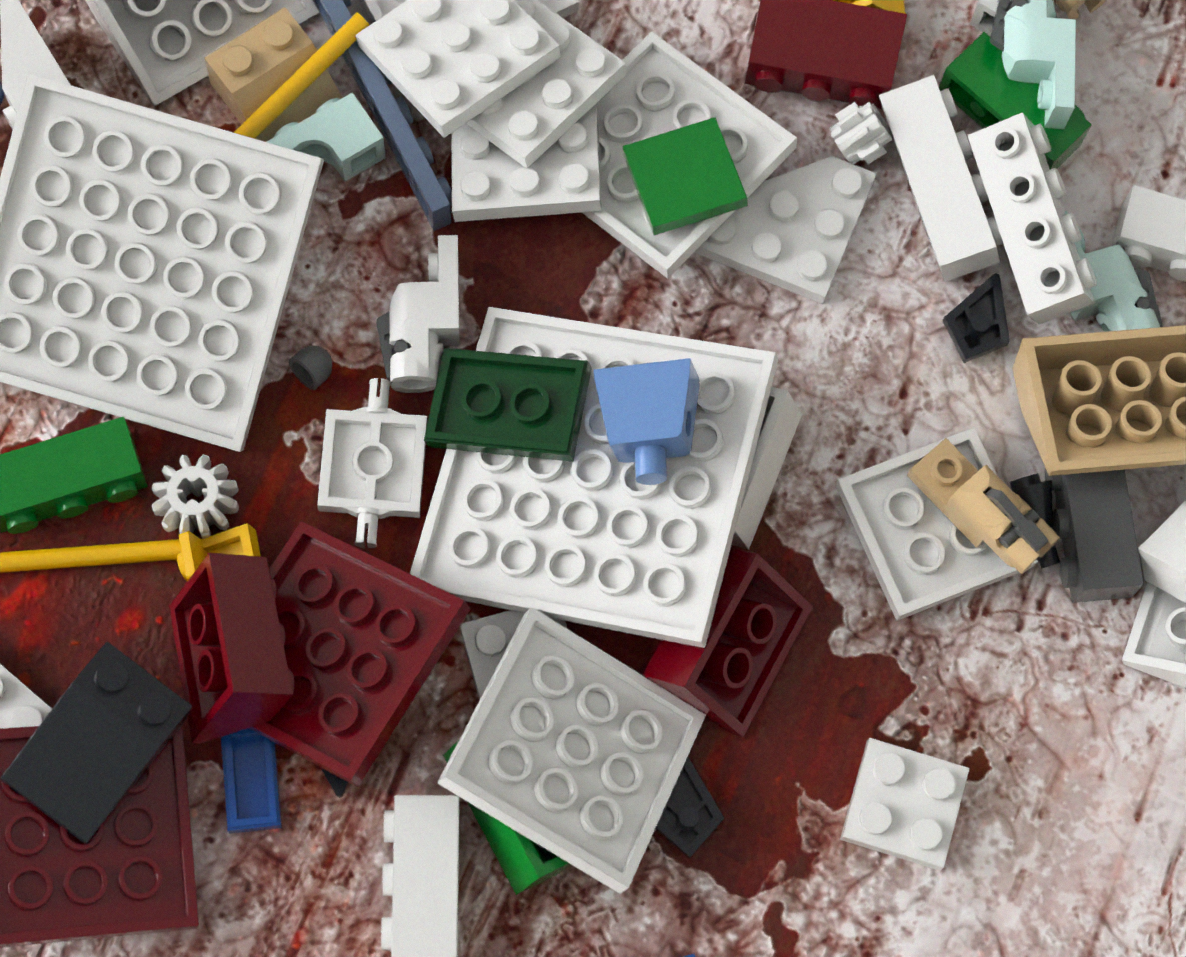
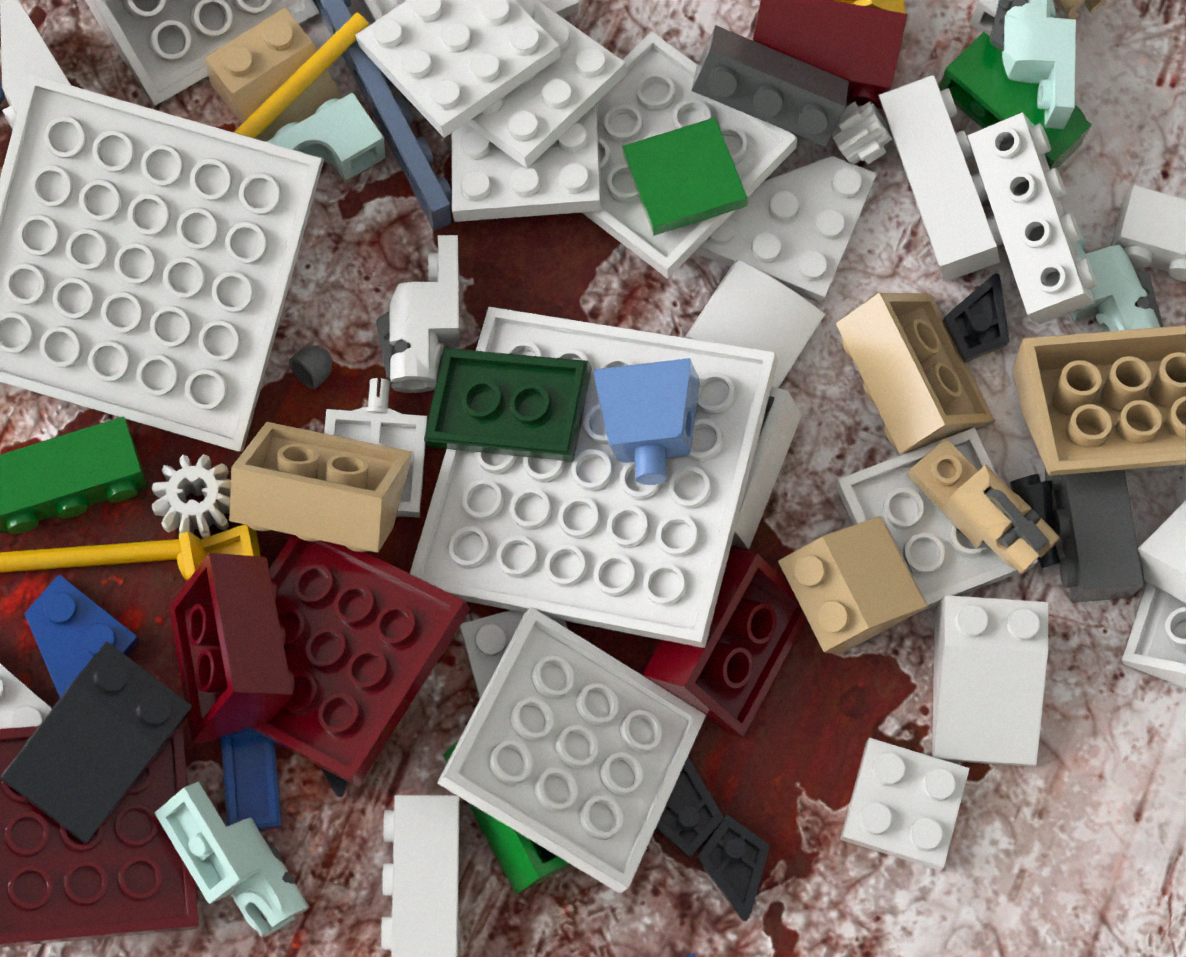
none -> blue wing [24,575,140,698]
none -> light aqua plate [155,782,309,937]
none -> tan slope [229,422,412,552]
none -> white slope [685,260,825,388]
none -> dark grey brick [691,25,849,147]
none -> black piece [696,815,770,922]
none -> tan slope [778,516,928,655]
none -> tan slope [836,293,995,454]
none -> white slope [932,595,1048,767]

